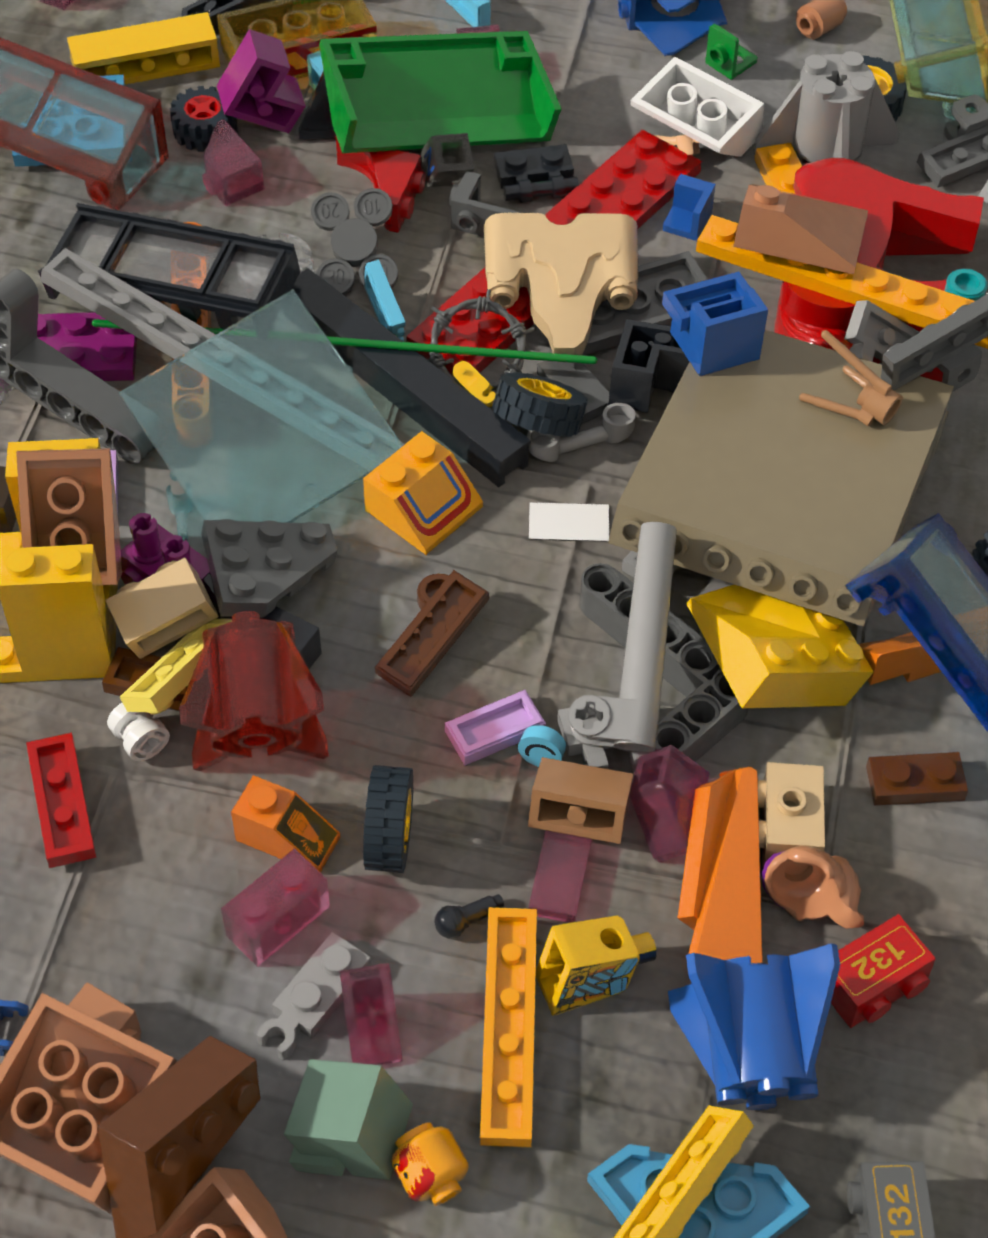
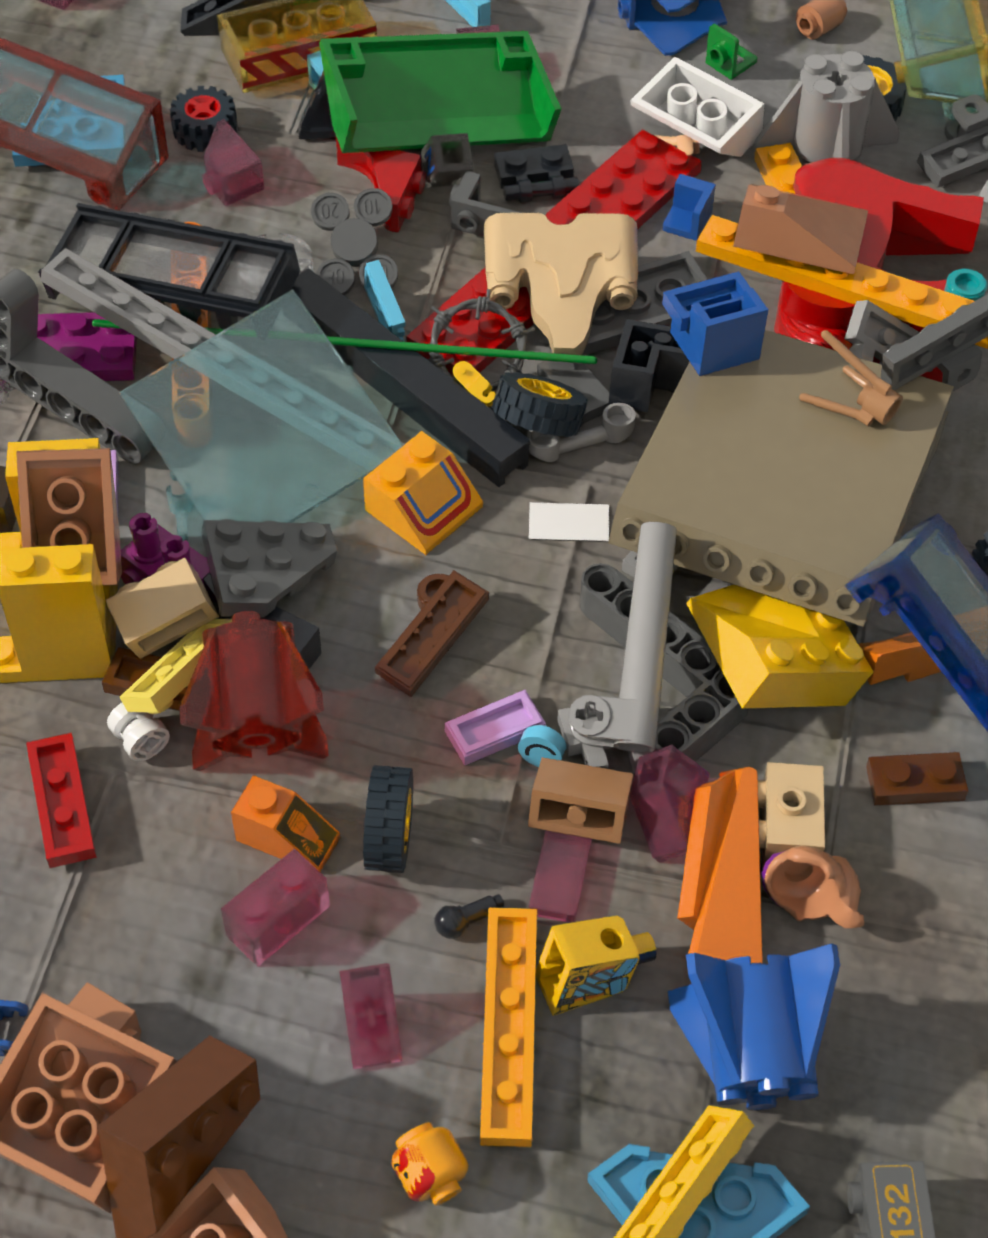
yellow brick [67,12,220,85] -> none
magenta brick [217,29,306,134] -> none
light grey plate [257,932,372,1060] -> none
sand green plate [284,1059,413,1180] -> none
red brick [831,914,936,1028] -> none

